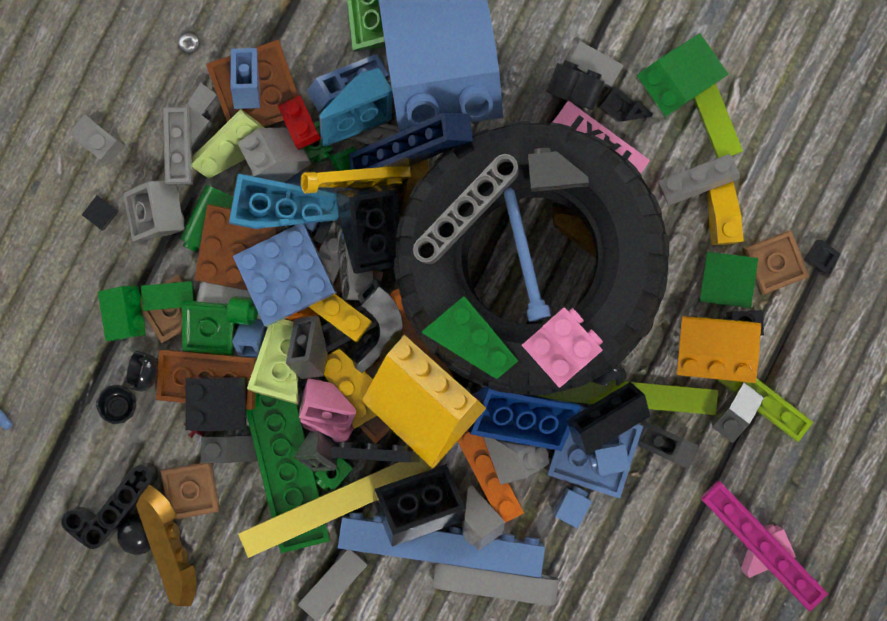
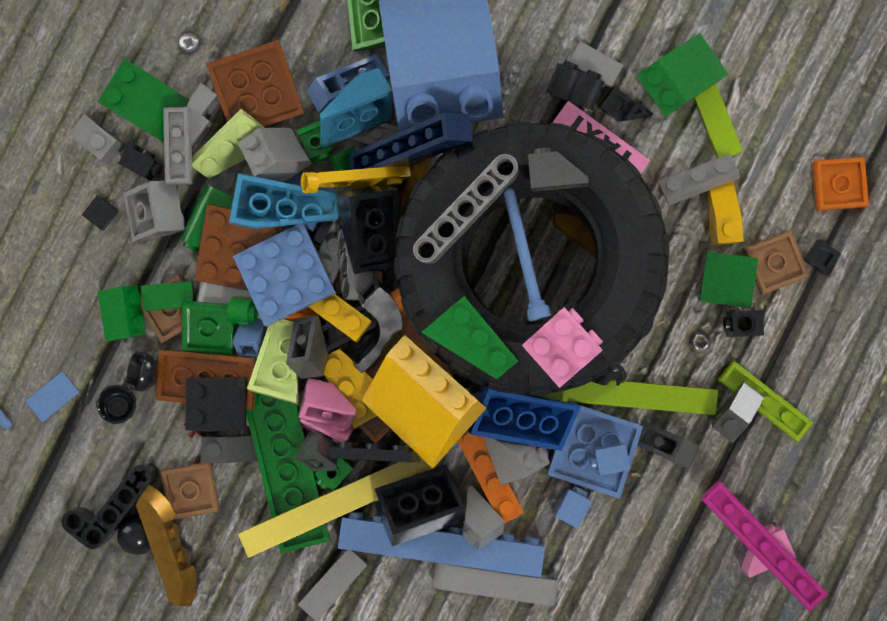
medium blue slope [231,48,260,109] -> none
red plate [278,95,321,150] -> none
black brick [567,382,650,455] -> none
light orange slope [677,316,761,383] -> none
none -> medium blue sticker [25,371,79,423]
none -> green slope [97,59,189,143]
none -> black brick [118,142,163,181]
none -> orange tile [812,157,869,211]

